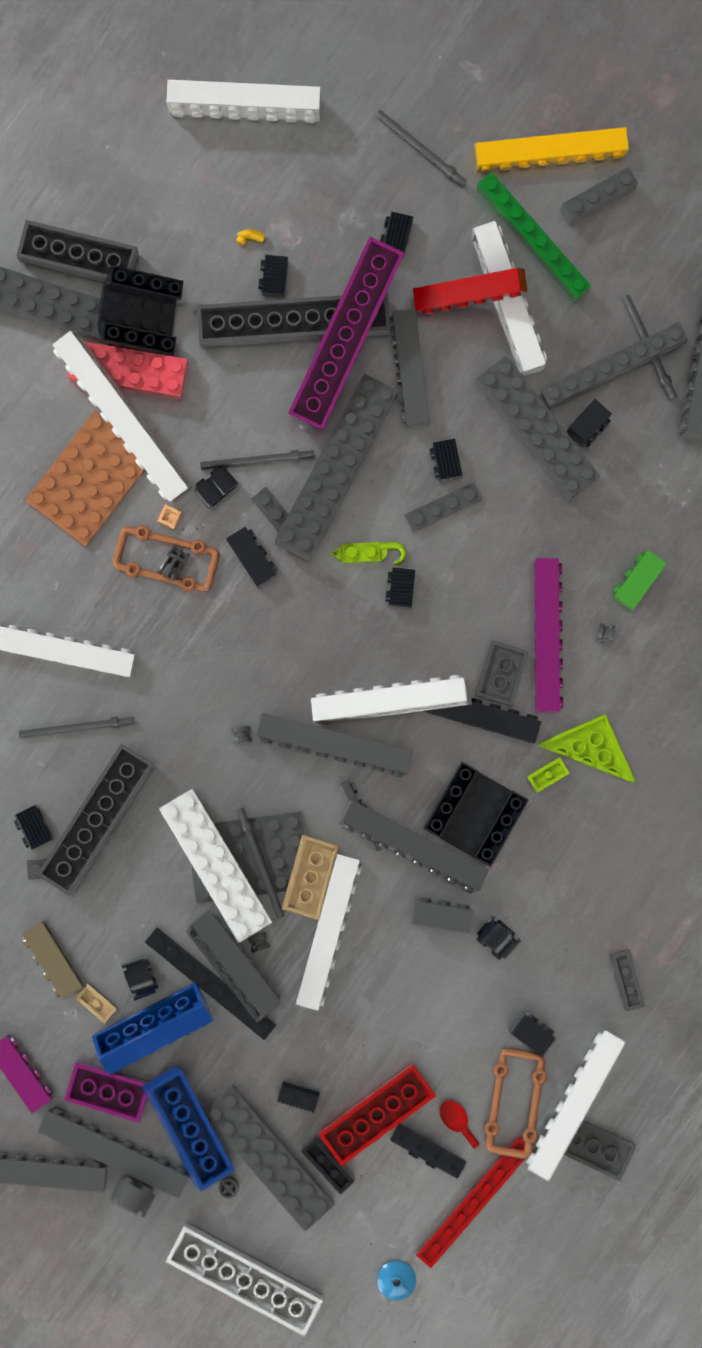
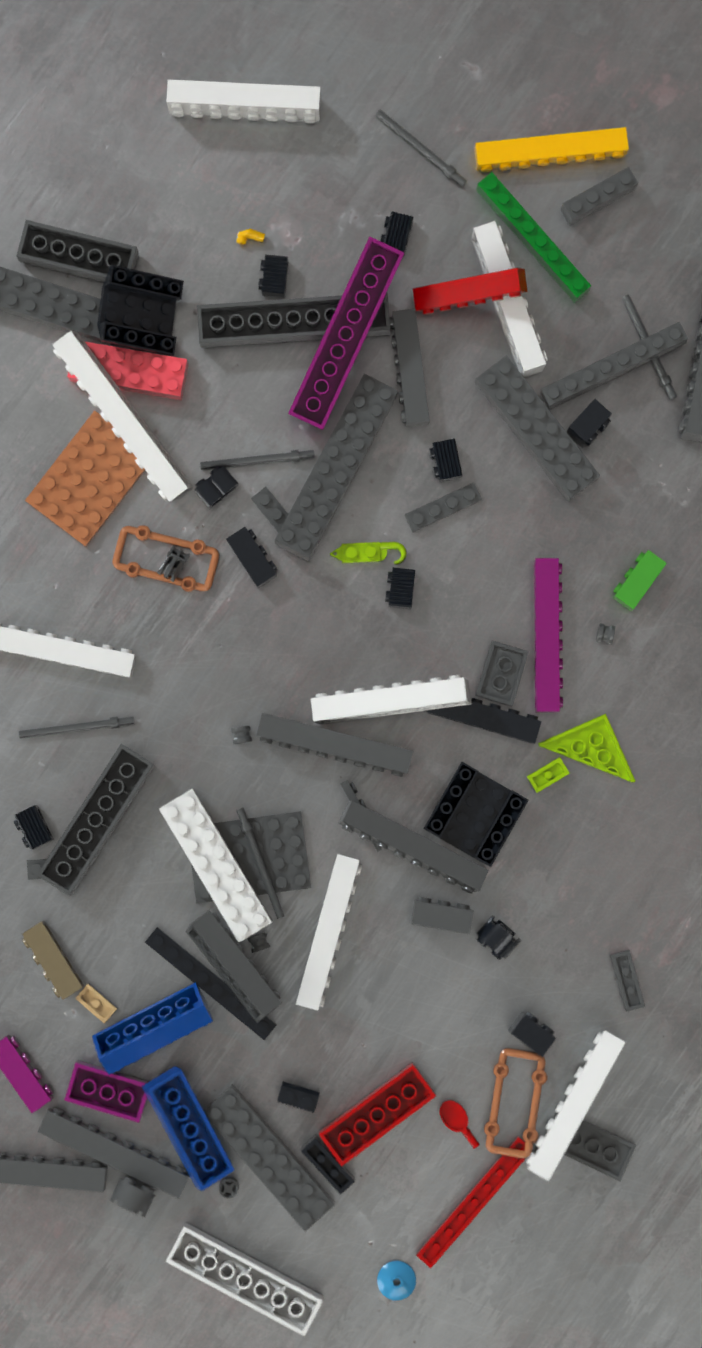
black brick [121,956,159,1001] -> none
light nougat tile [157,504,183,530] -> none
tan tile [281,835,339,920] -> none
black bracket [390,1123,467,1179] -> none

